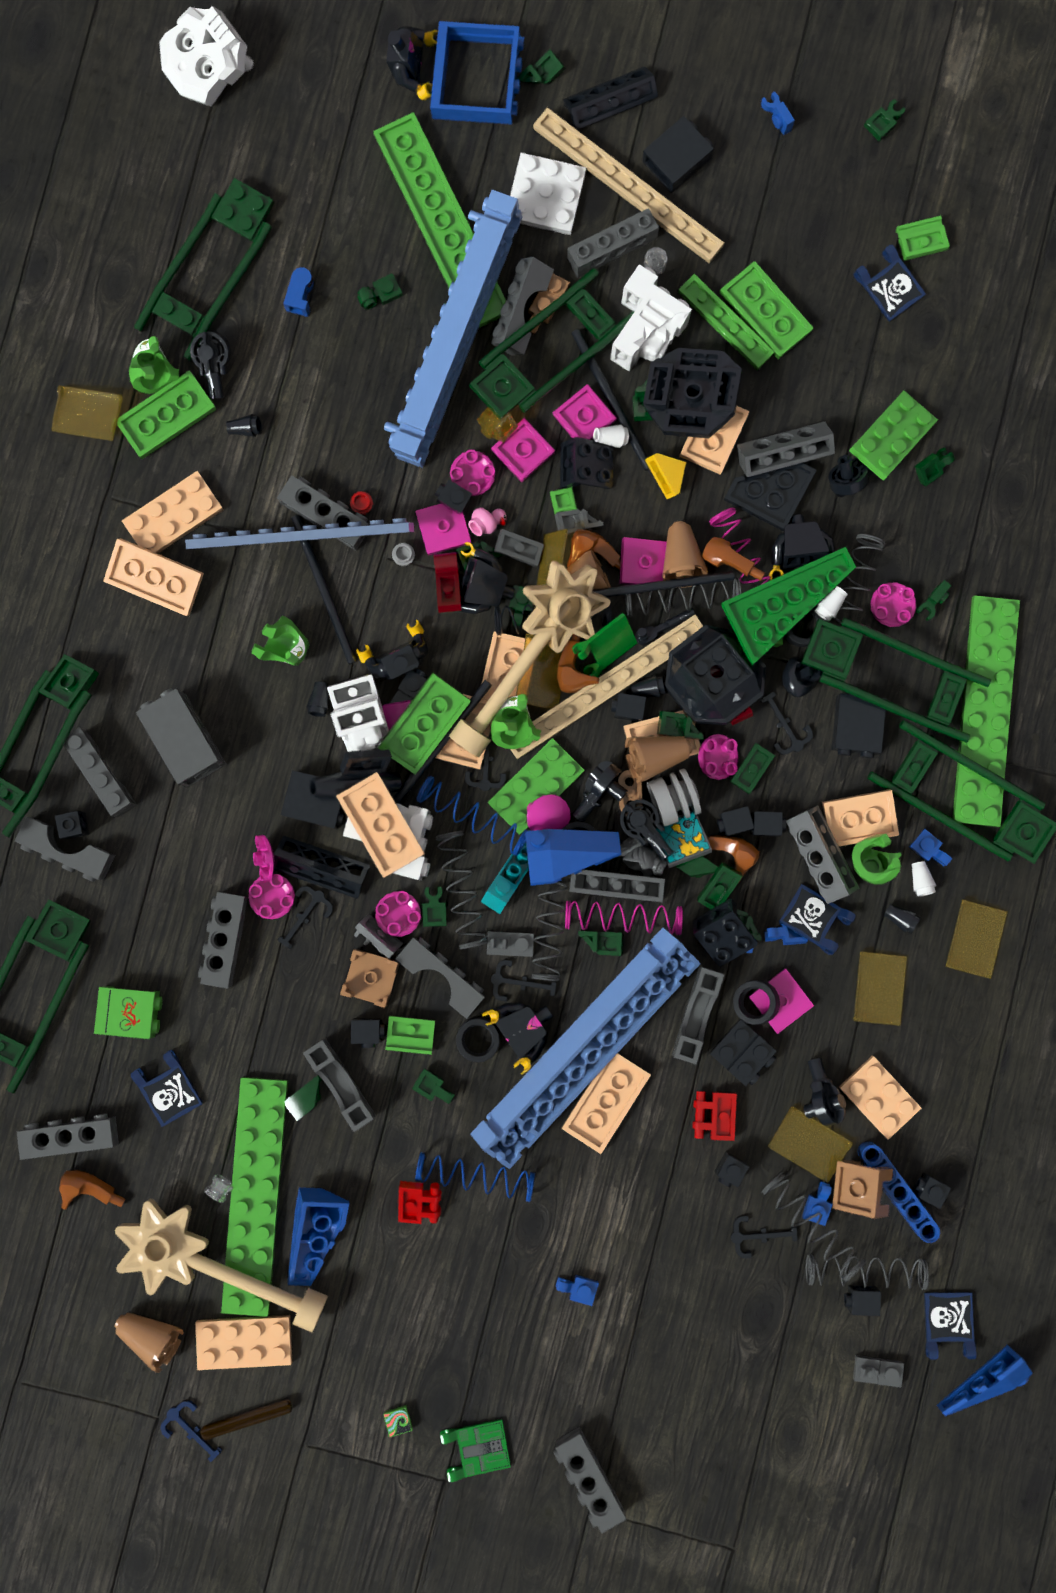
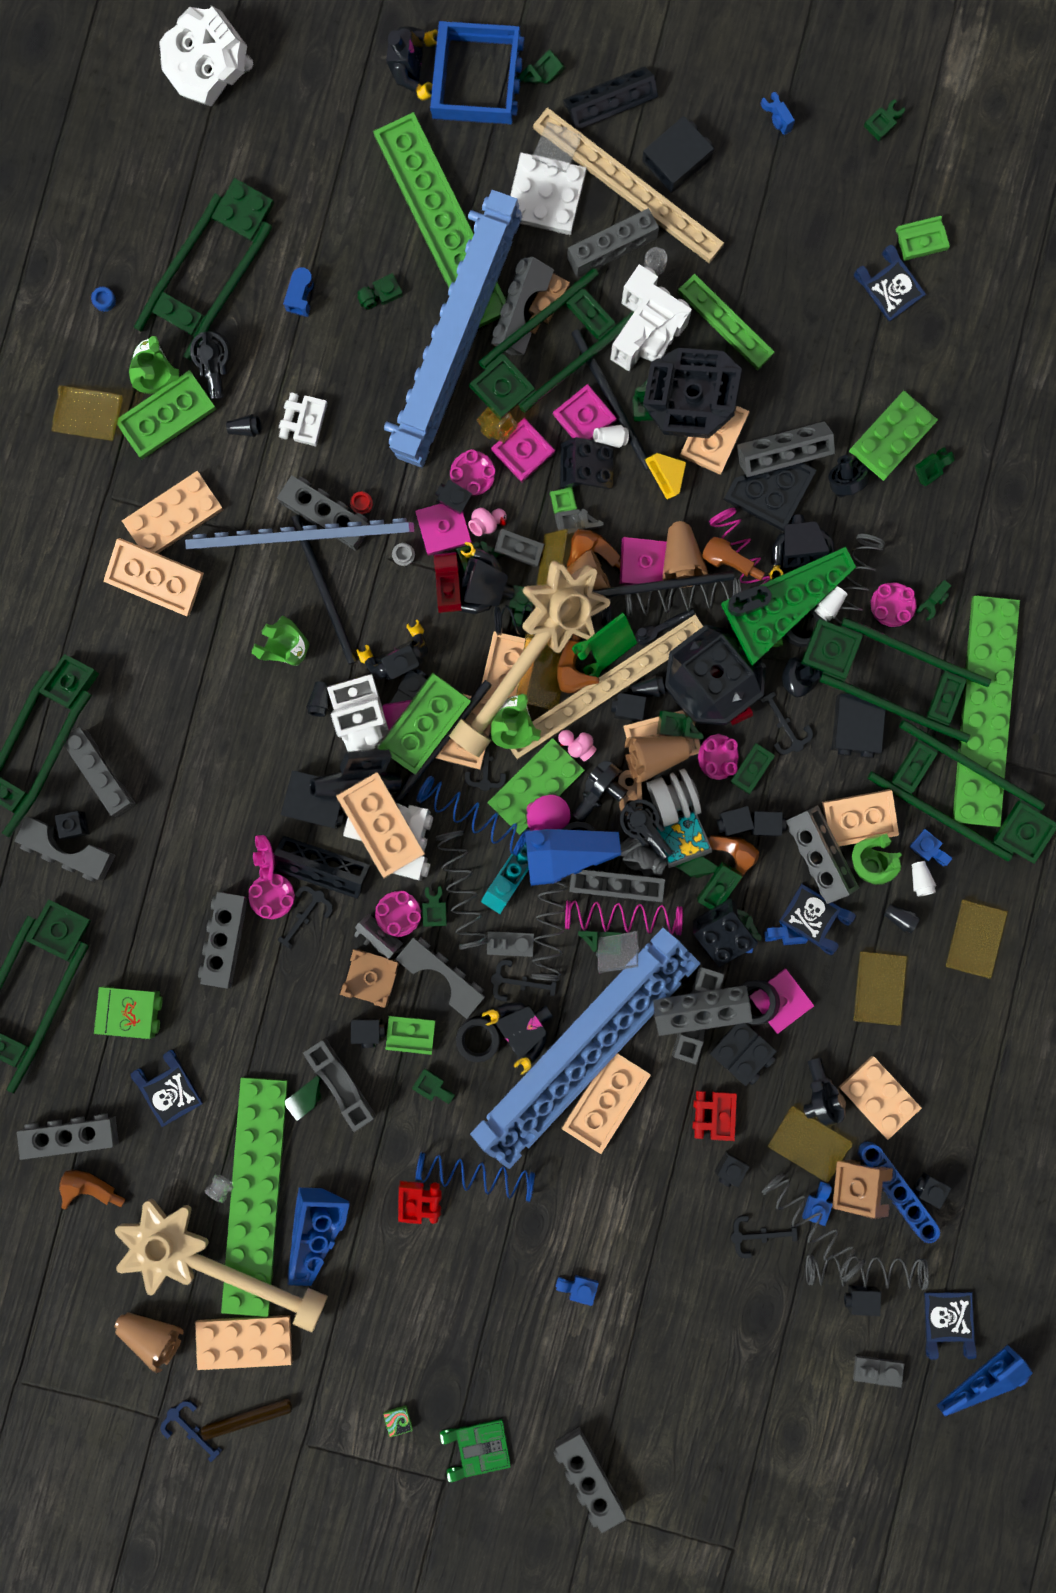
dark grey brick [136,688,227,788] -> none
bright green plate [720,261,814,360] -> none
none -> blue tile [91,287,116,312]
none -> white plate [279,393,327,446]
none -> clear piece [532,122,582,173]
none -> bright pink animal [558,730,597,761]
none -> clear piece [596,931,640,973]
none -> dark grey brick [653,985,752,1036]
none -> black beam [727,586,772,617]

